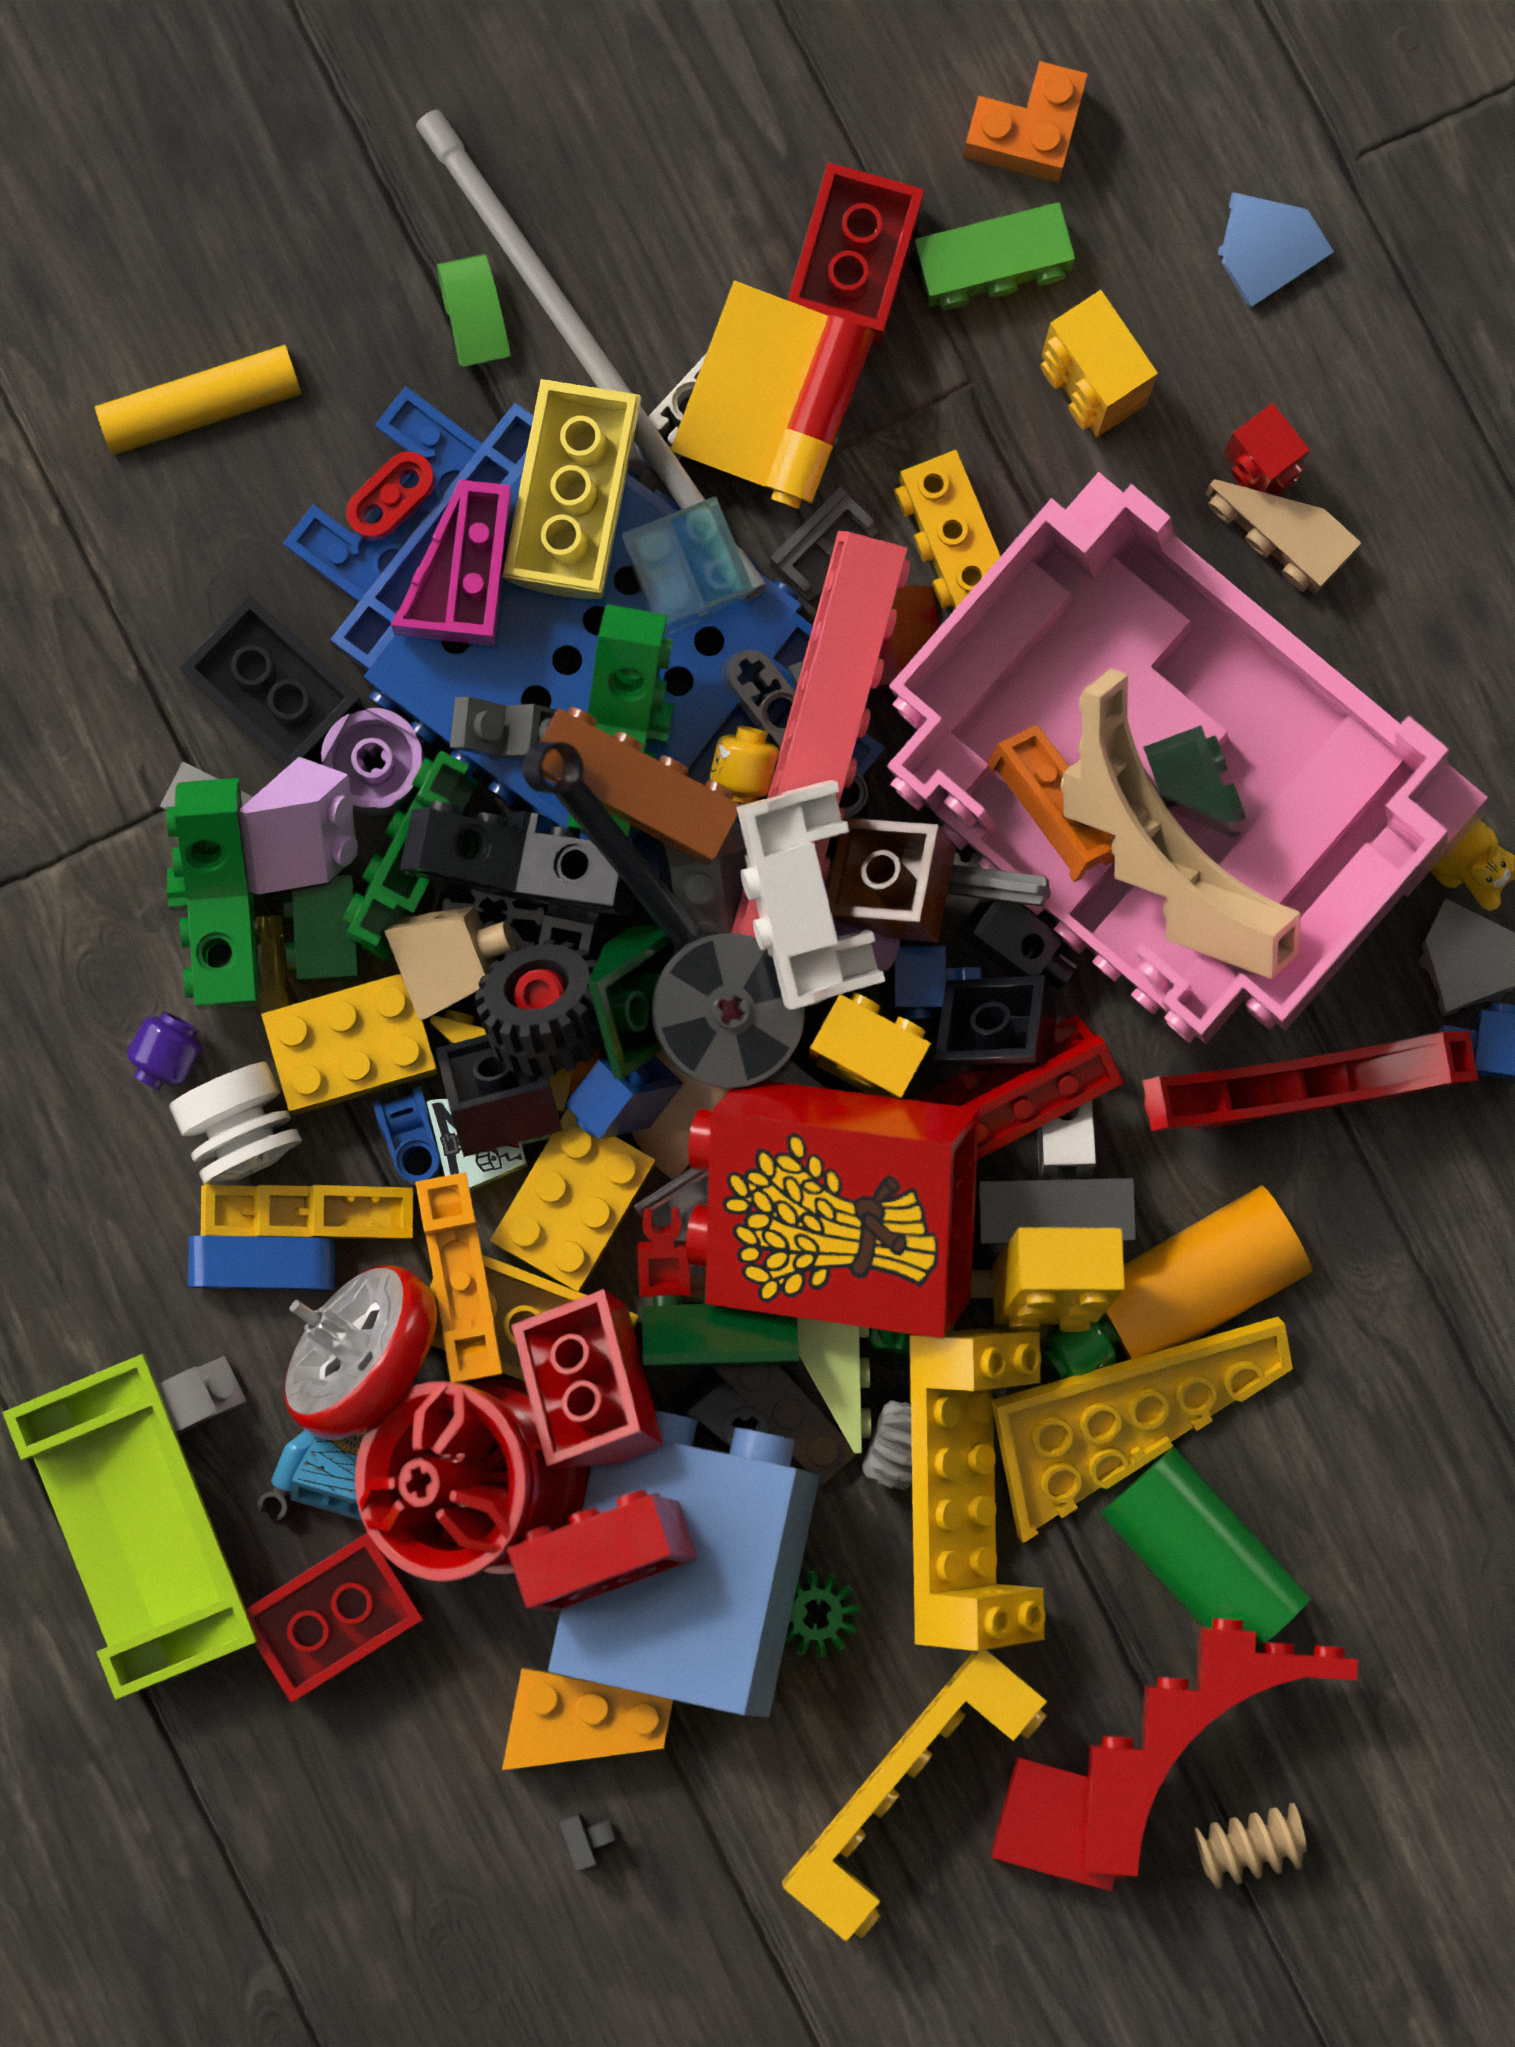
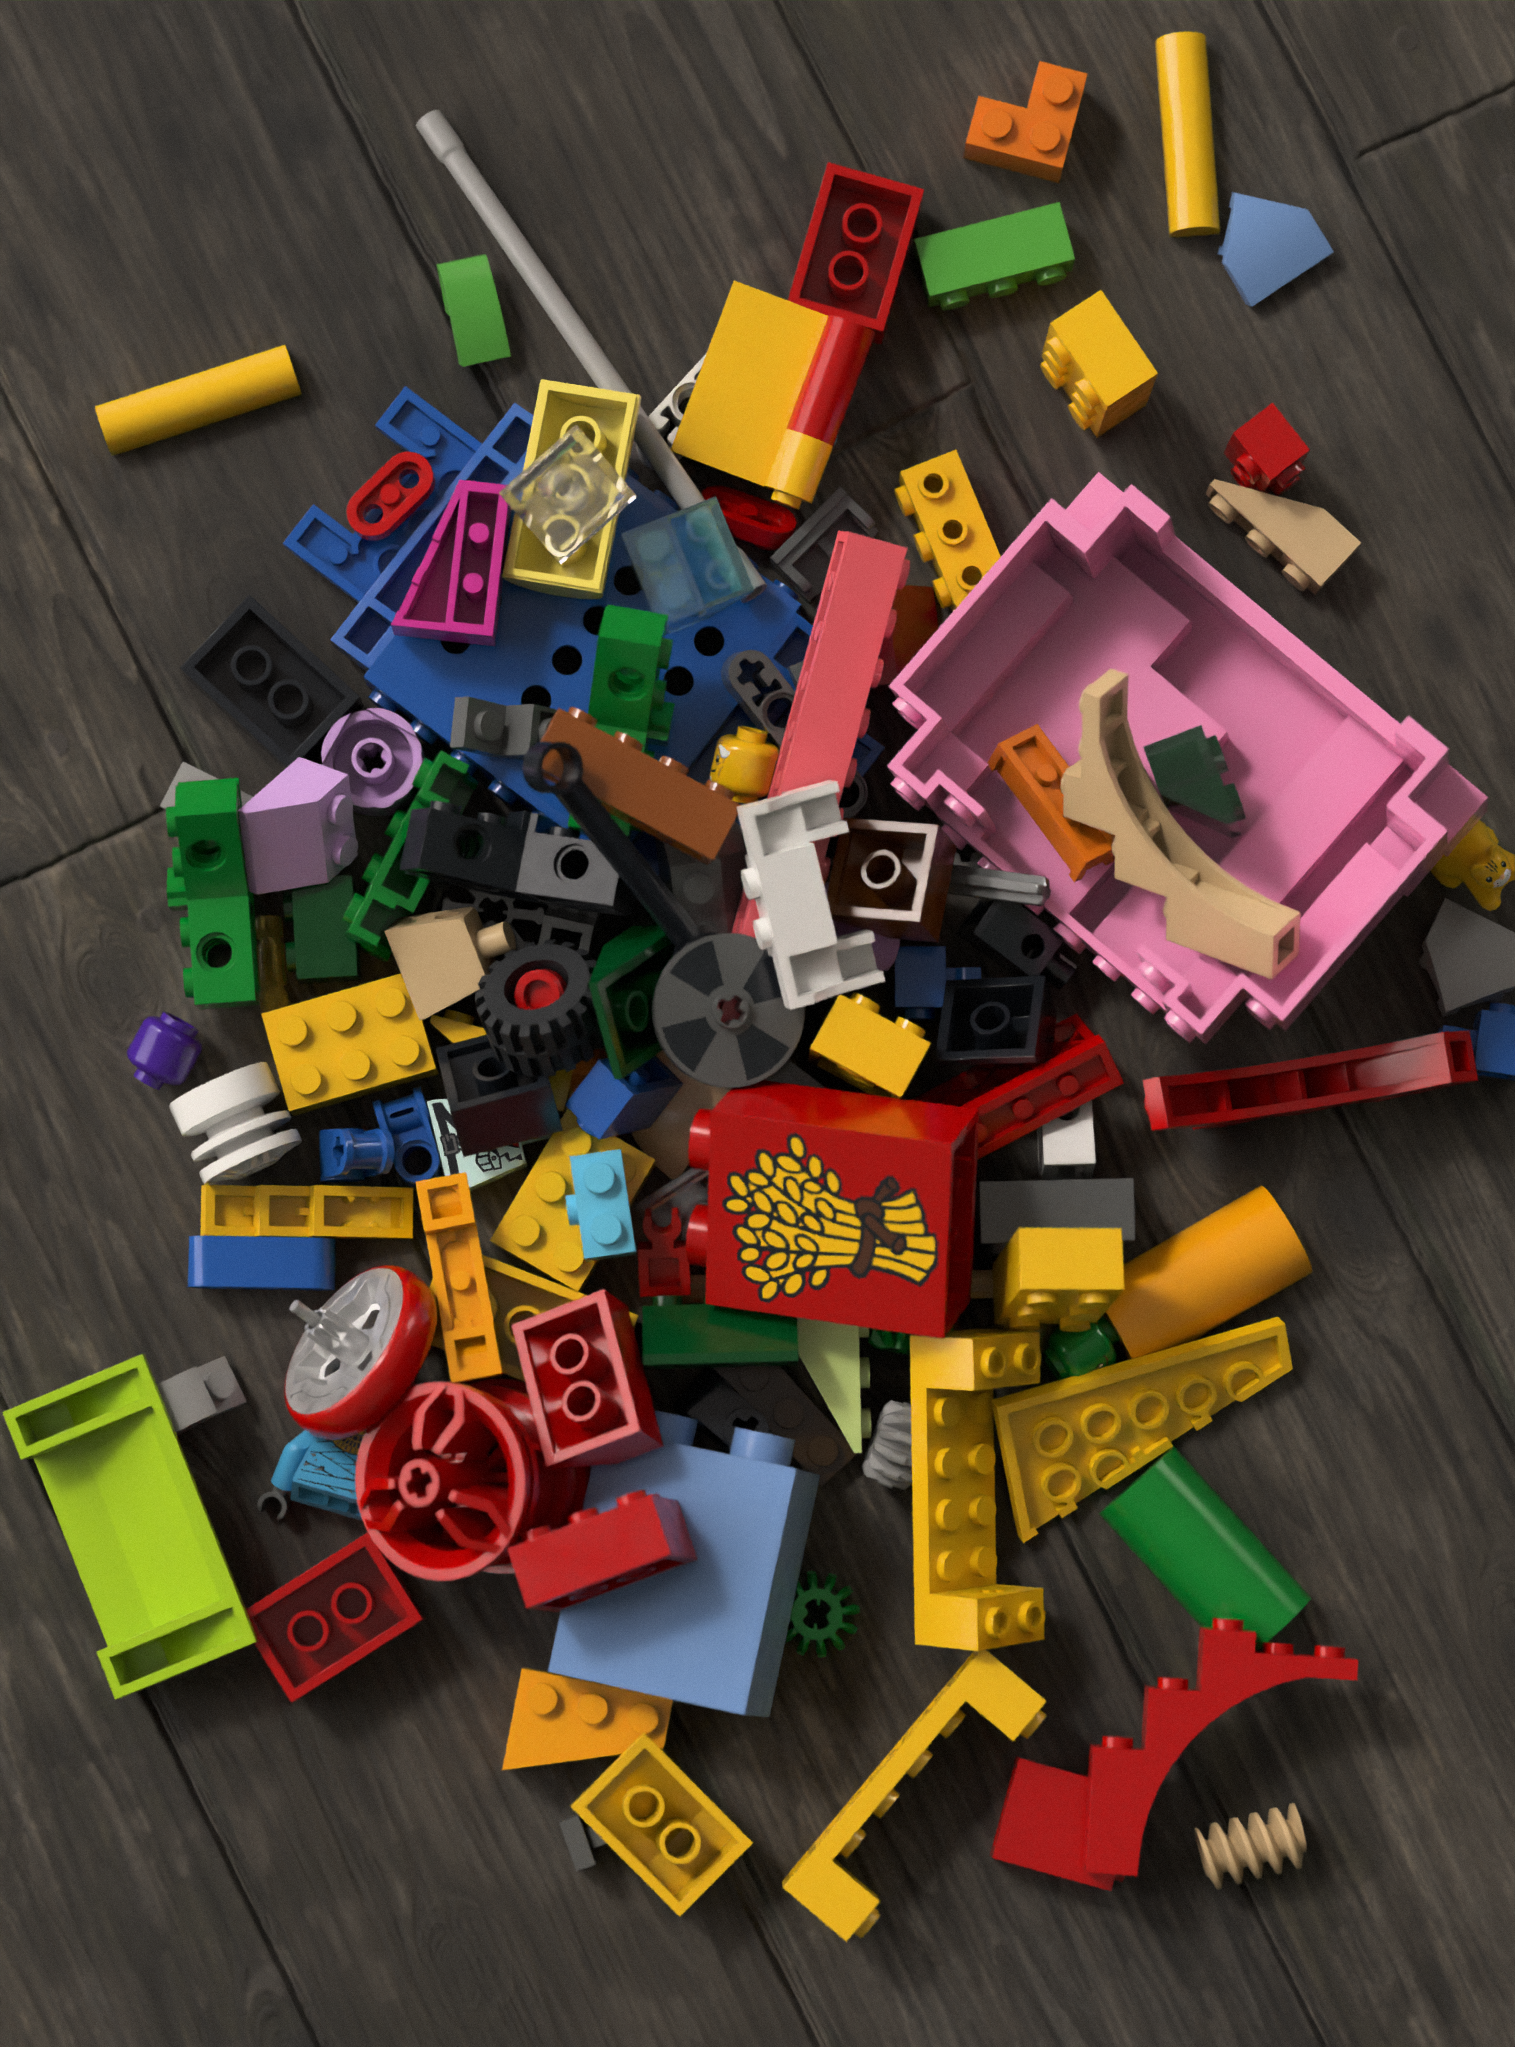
none -> blue piece [319,1128,394,1183]
none -> clear slope [499,425,638,564]
none -> medium azure brick [565,1149,637,1262]
none -> yellow slope [571,1733,753,1917]
none -> red plate [701,486,797,551]
none -> yellow brick [1155,32,1220,237]

